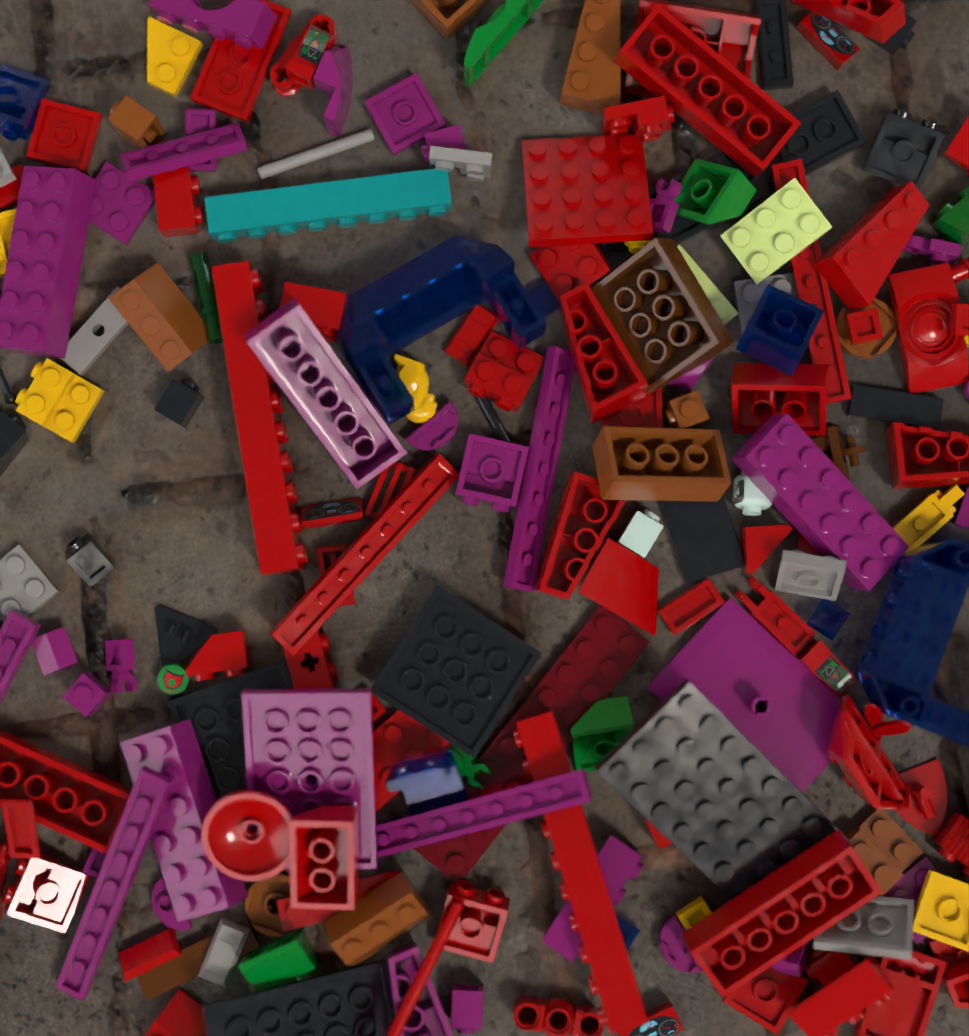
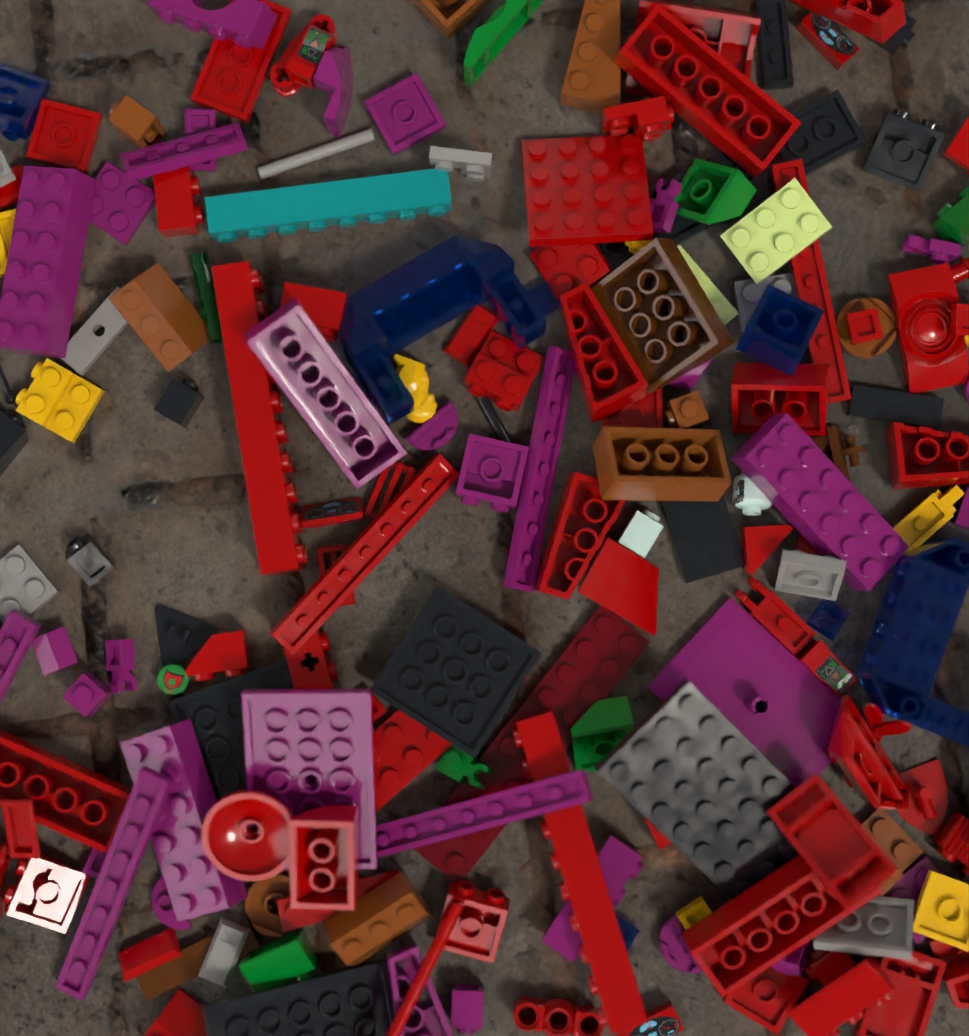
yellow wing [147,16,203,98] -> none
clear blue bracket [385,751,470,816] -> none
magenta brick [420,124,467,169] -> none
red tile [658,577,725,636] -> none
red wedge [814,181,930,311] -> none
none -> red slope [766,773,899,912]

